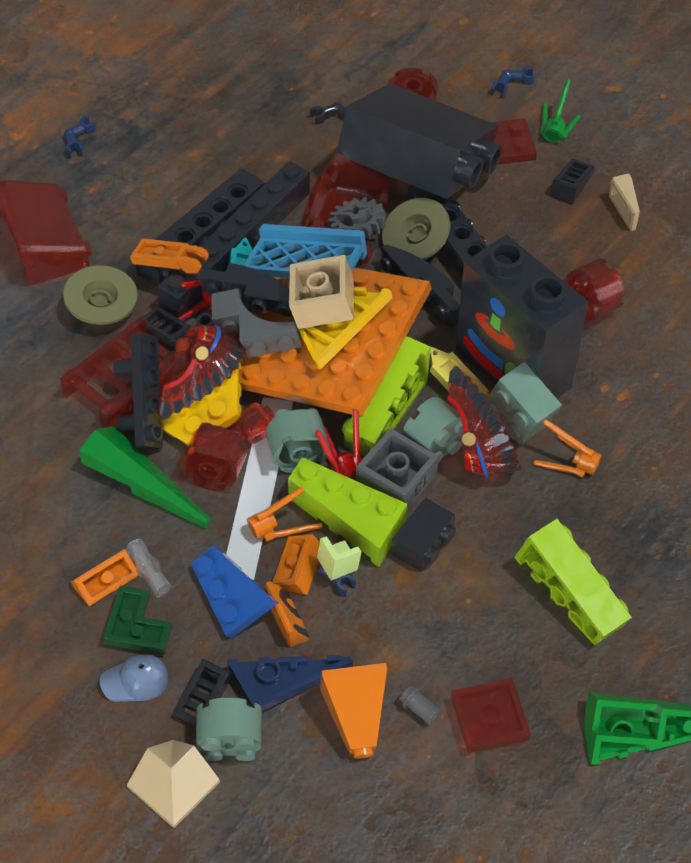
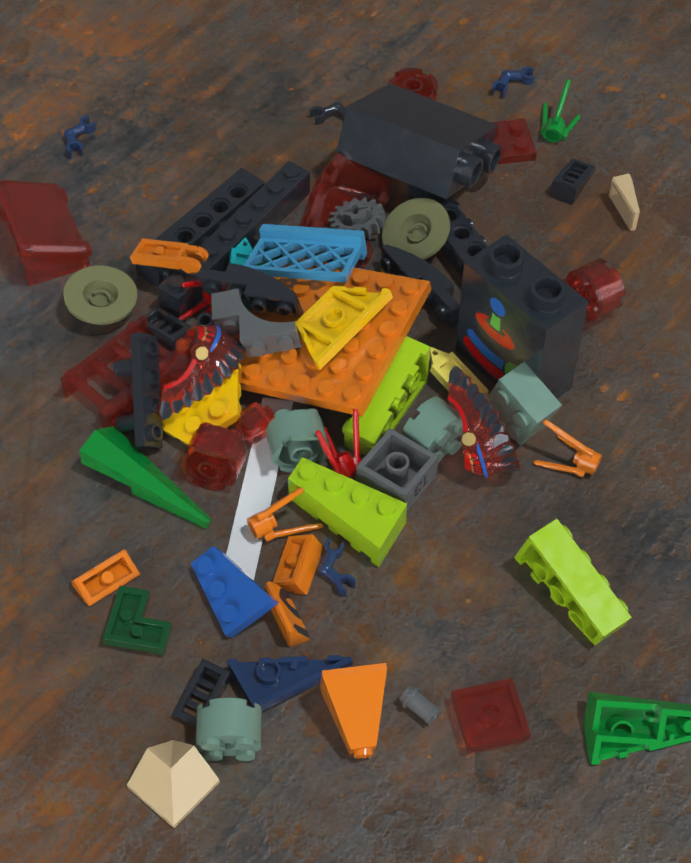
sand blue cap [100,655,169,702] -> none
clear pin [126,539,172,597] -> none
tan brick [289,255,354,329] -> none
yellowish green panel [317,536,361,580] -> none
black brick [391,497,456,572] -> none

